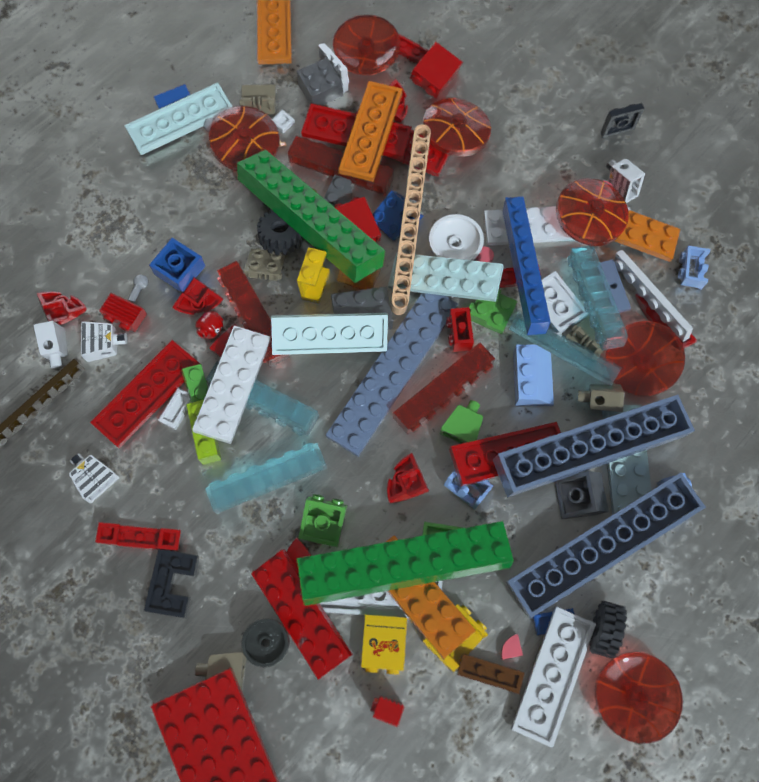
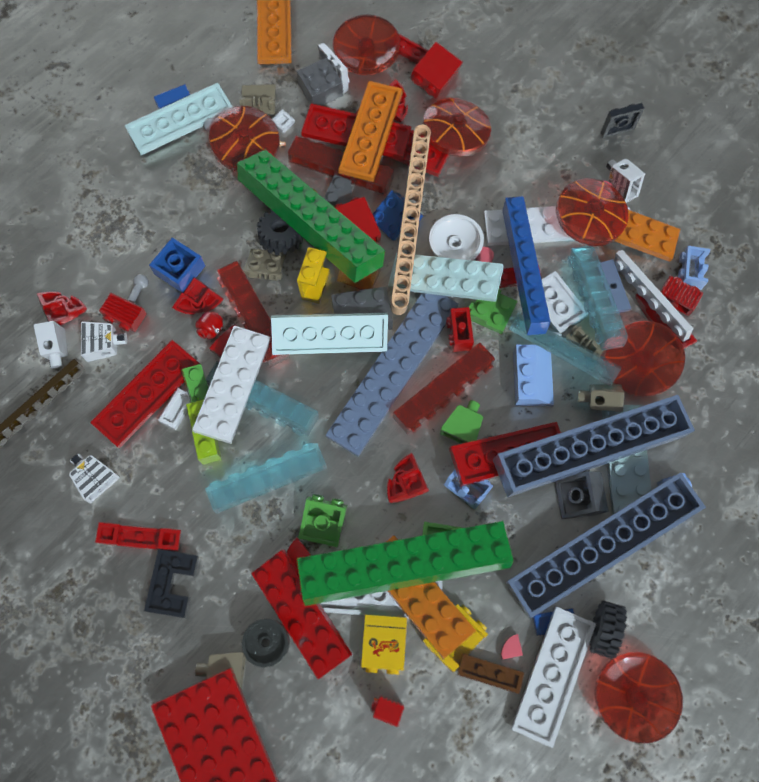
none -> red brick [660,275,703,316]

